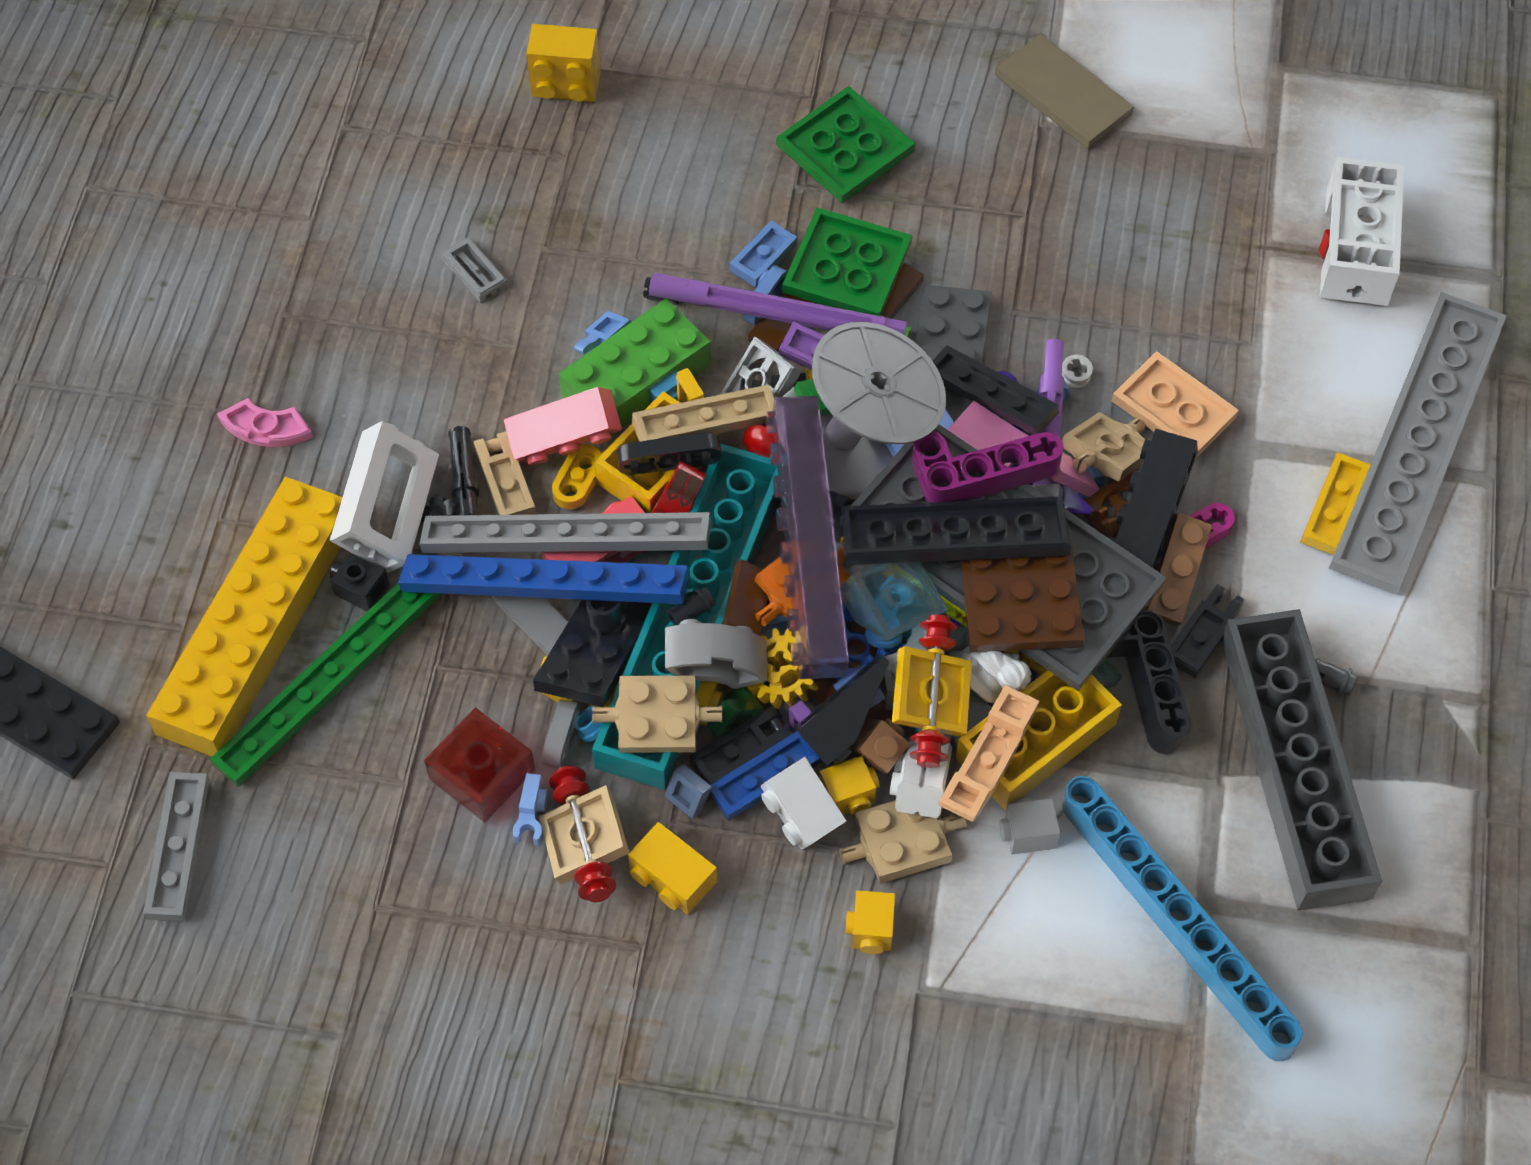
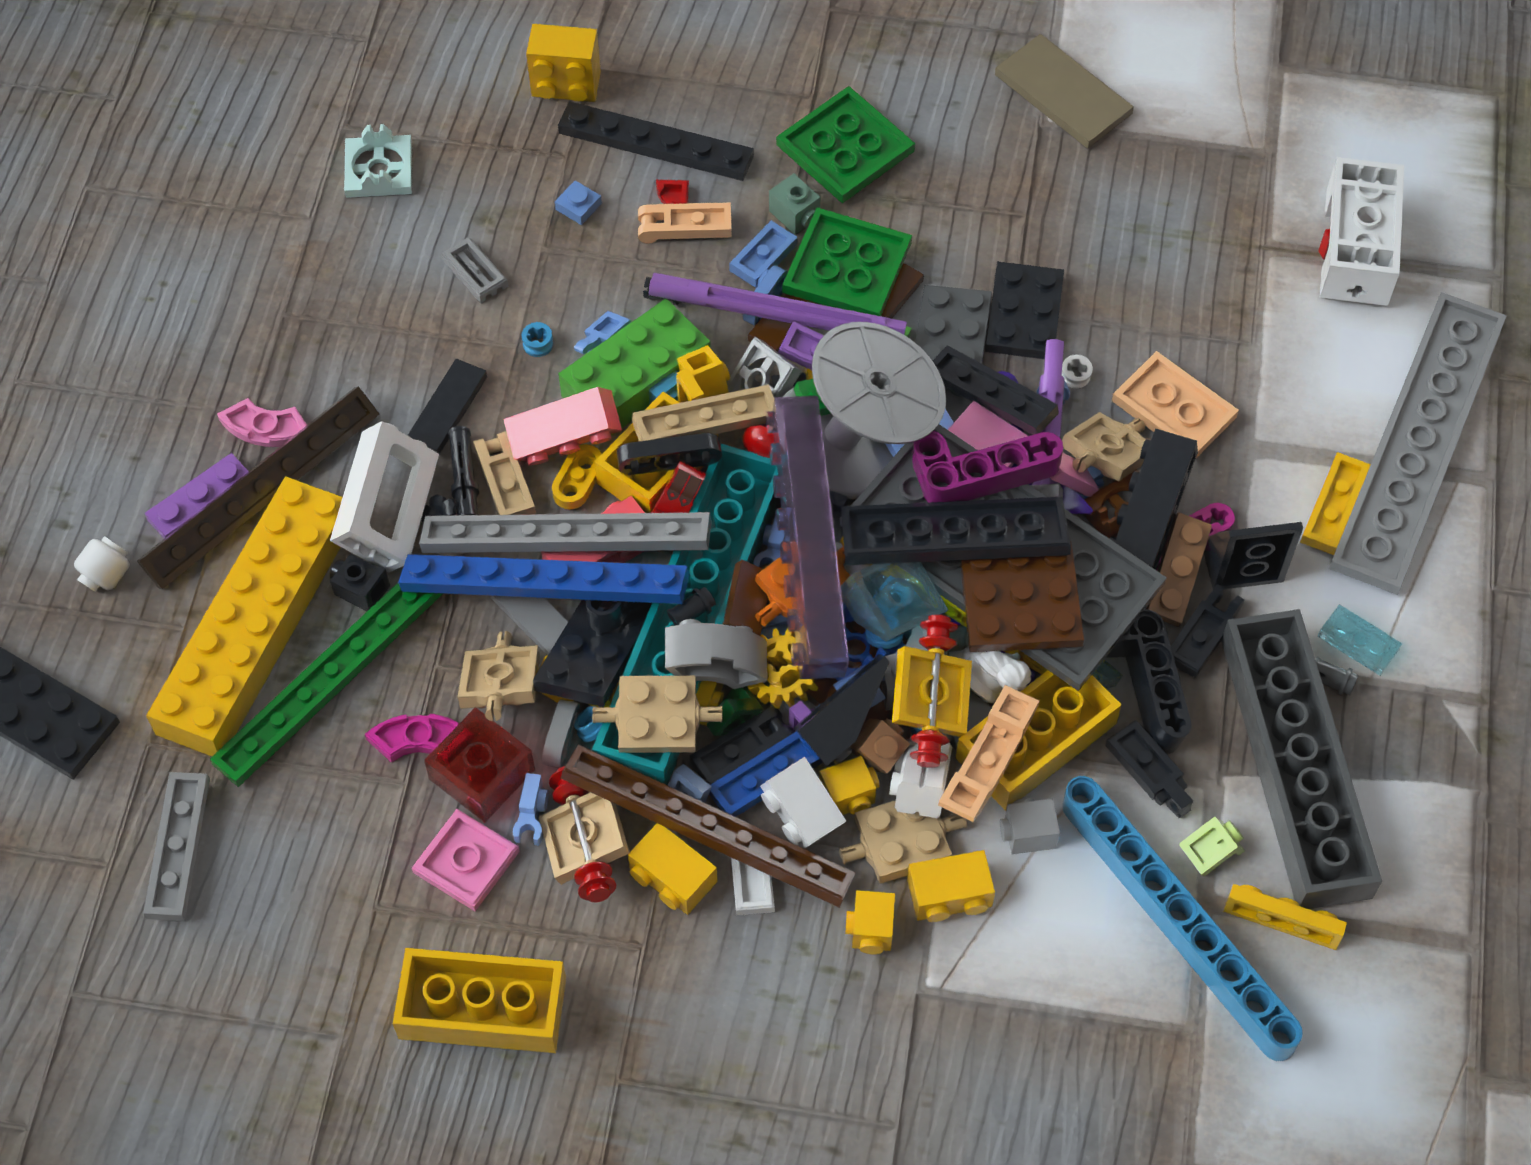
none -> white head [74,536,130,592]
none -> dark brown plate [137,386,379,589]
none -> medium lavender plate [145,453,249,539]
none -> light aqua piece [344,124,412,198]
none -> dark pink tile [365,714,472,763]
none -> yellow brick [392,948,566,1053]
none -> black tile [407,359,487,455]
none -> bright pink tile [412,809,520,911]
none -> tan plate [458,631,540,721]
none -> dark azure bush [521,322,553,357]
none -> medium blue plate [555,180,602,225]
none -> black plate [558,101,754,181]
none -> reddish brown tile [561,744,855,908]
none -> light nougat plate [638,202,732,244]
none -> red tile [656,179,689,204]
none -> yellow brick [677,345,730,398]
none -> white tile [731,858,775,916]
none -> medium blue plate [753,512,790,568]
none -> sand green brick [769,173,821,235]
none -> yellow brick [907,850,995,922]
none -> black plate [985,261,1064,359]
none -> black hinge [1105,720,1193,818]
none -> yellowish green bracket [1179,817,1245,876]
none -> black slope [1204,522,1303,589]
none -> yellow plate [1223,884,1347,950]
none -> clear light blue plate [1318,604,1402,676]

